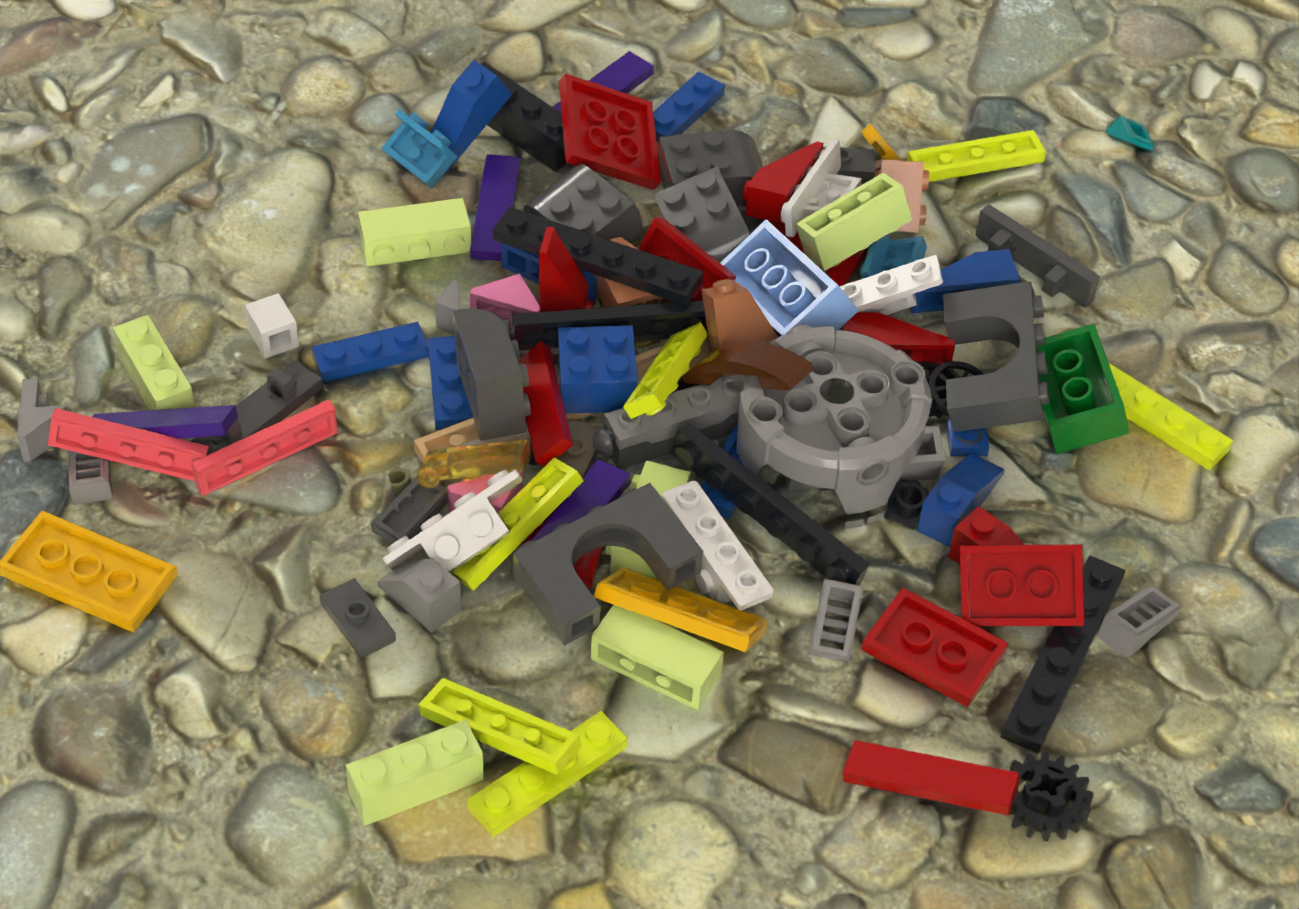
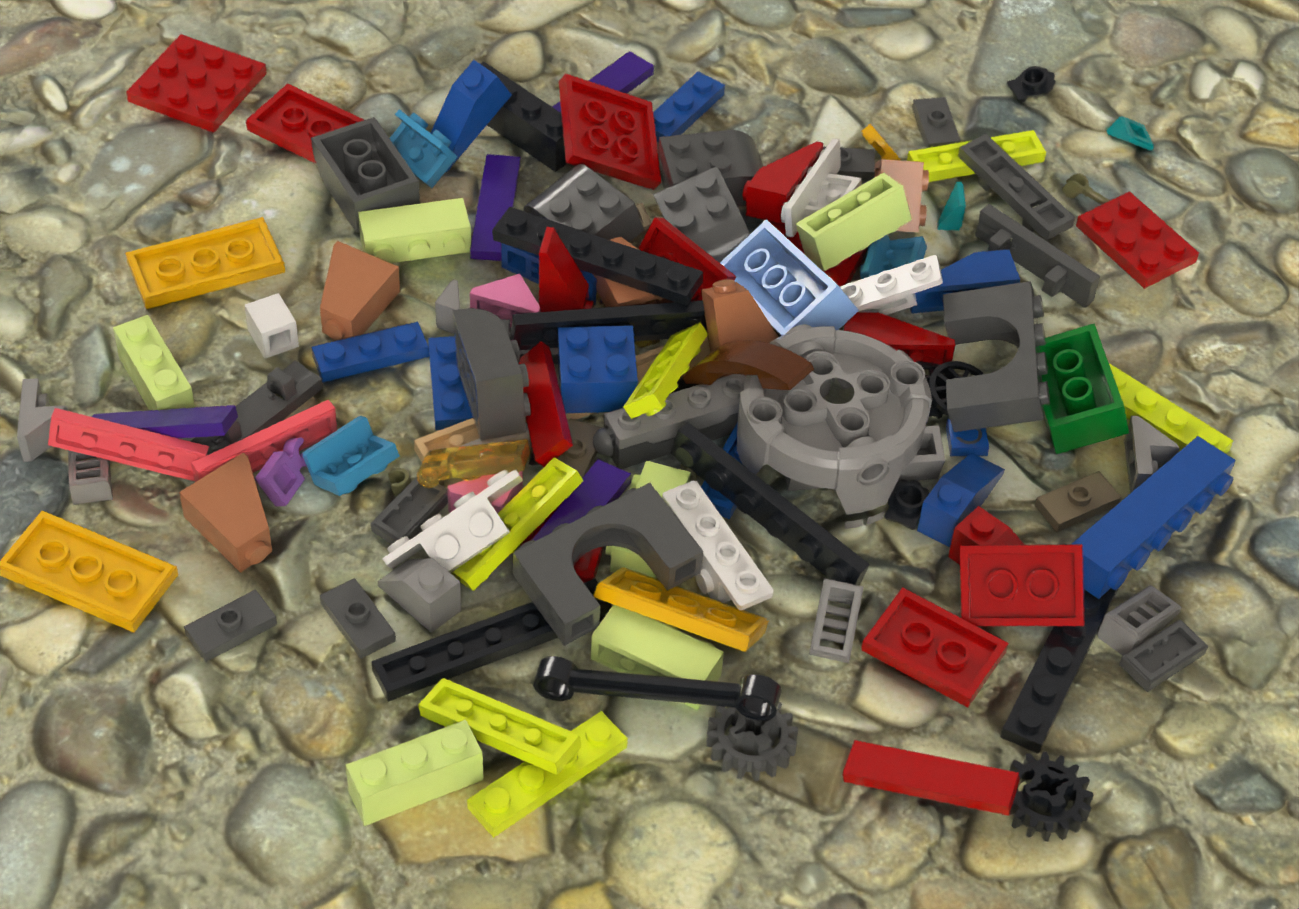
none -> yellow tile [125,217,285,309]
none -> red plate [126,34,267,133]
none -> nougat slope [179,452,272,573]
none -> dark grey plate [184,589,277,662]
none -> red plate [246,84,364,164]
none -> medium lavender plate [255,437,307,507]
none -> dark azure bracket [303,416,400,496]
none -> dark grey brick [311,117,420,233]
none -> nougat slope [320,241,400,340]
none -> black plate [371,578,612,702]
none -> black piece [533,656,781,720]
none -> dark grey gear [706,702,798,781]
none -> dark grey plate [912,97,961,148]
none -> teal slope [937,182,966,231]
none -> dark grey hinge [958,134,1075,241]
none -> black animal [1007,66,1056,103]
none -> dark tan plate [1035,471,1122,533]
none -> olive hand [1062,173,1110,205]
none -> blue brick [1072,436,1236,599]
none -> red plate [1076,191,1199,289]
none -> dark grey plate [1119,619,1208,692]
none -> light grey slope [1124,416,1180,493]

